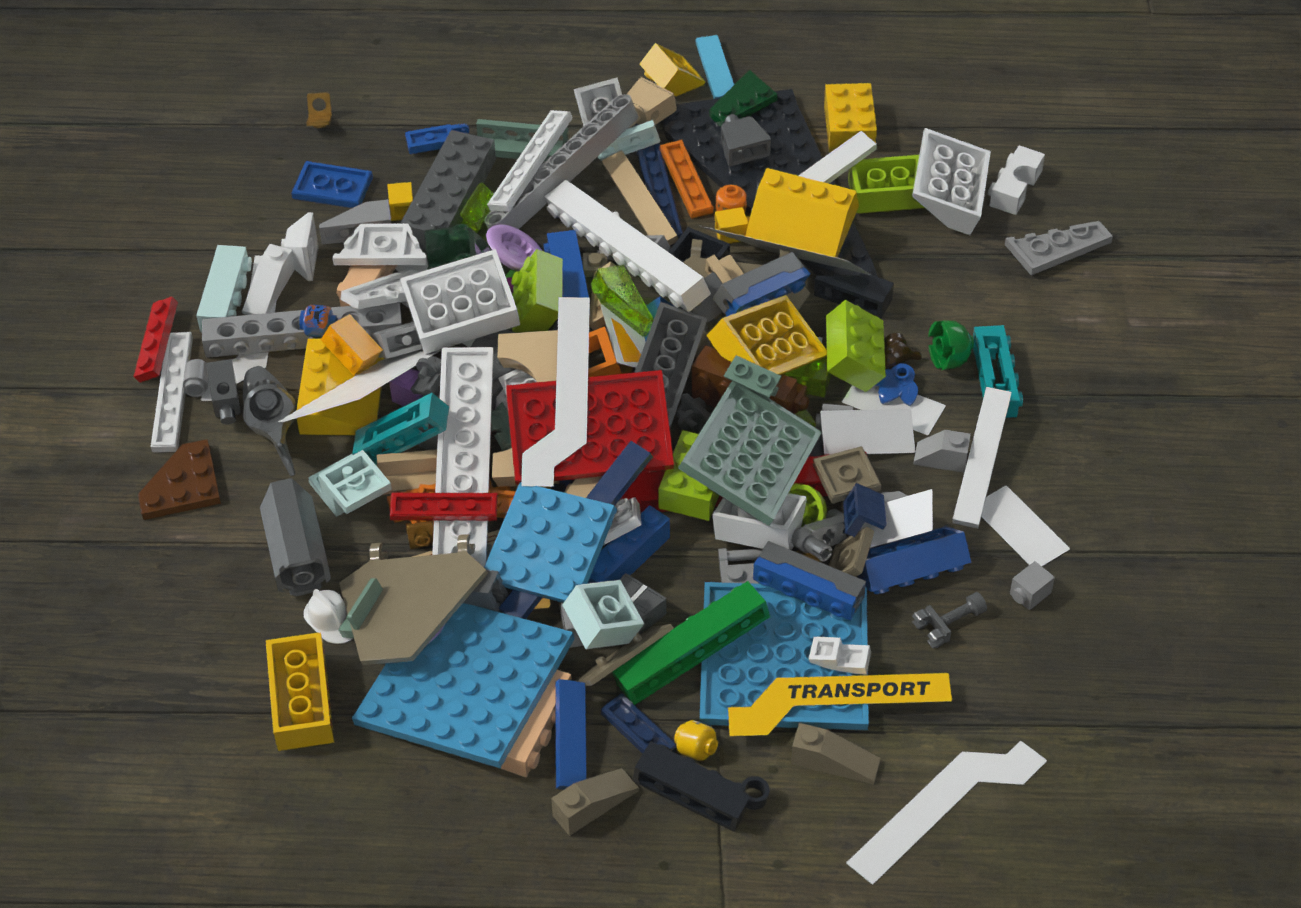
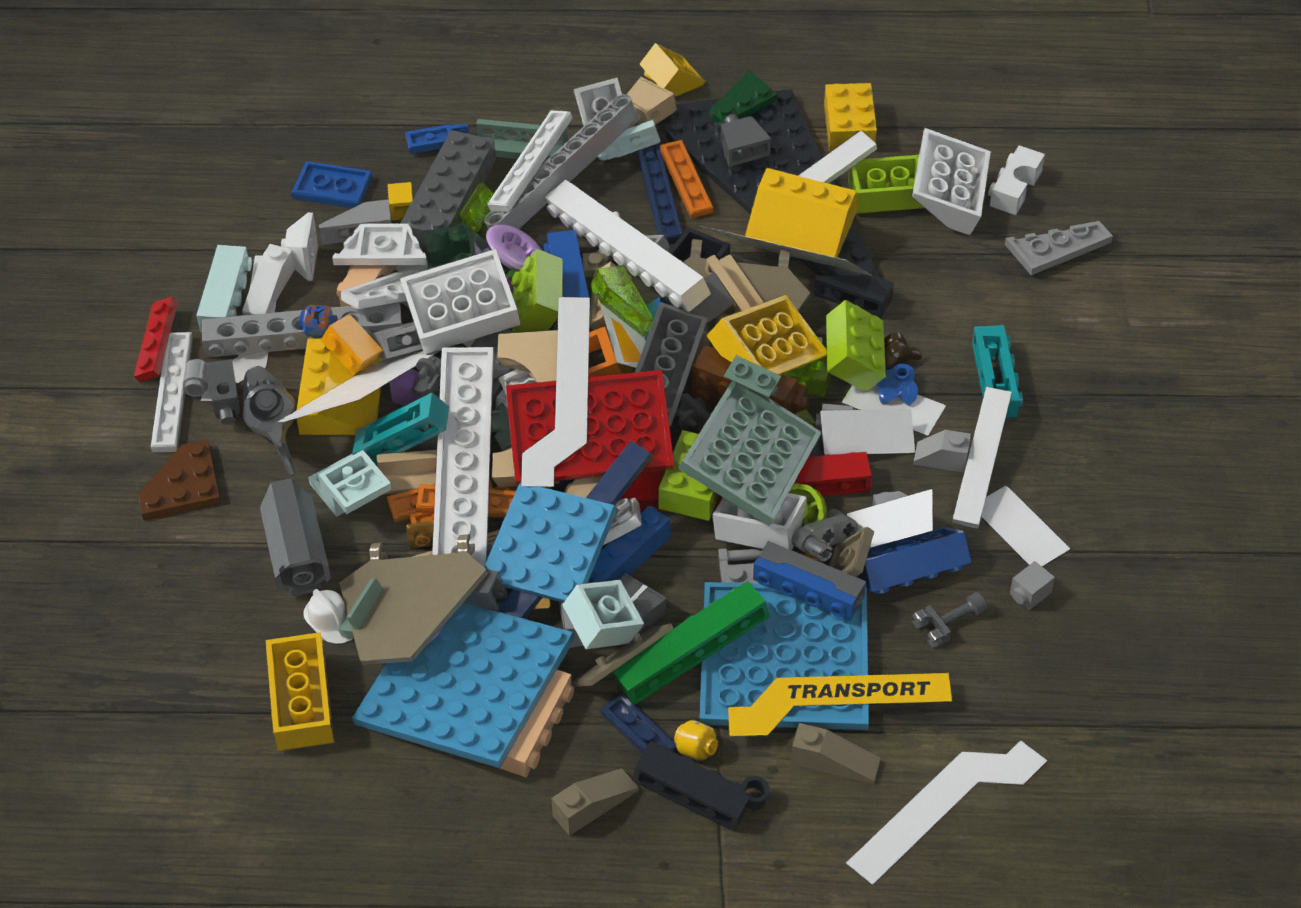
pearl gold bracket [307,92,332,128] -> none
red tile [390,493,498,521] -> none
blue tile [555,679,586,790] -> none
tan tile [602,150,678,246] -> none
medium azure tile [696,35,734,99] -> none
piece [712,252,810,317] -> none
yellow brick [715,207,750,244] -> none
orange head [716,185,747,213] -> none
white slope [809,637,871,675] -> none
dark tan tile [813,446,881,503] -> none
dark blue panel [843,483,887,537] -> none
green cylinder [928,320,974,370] -> none

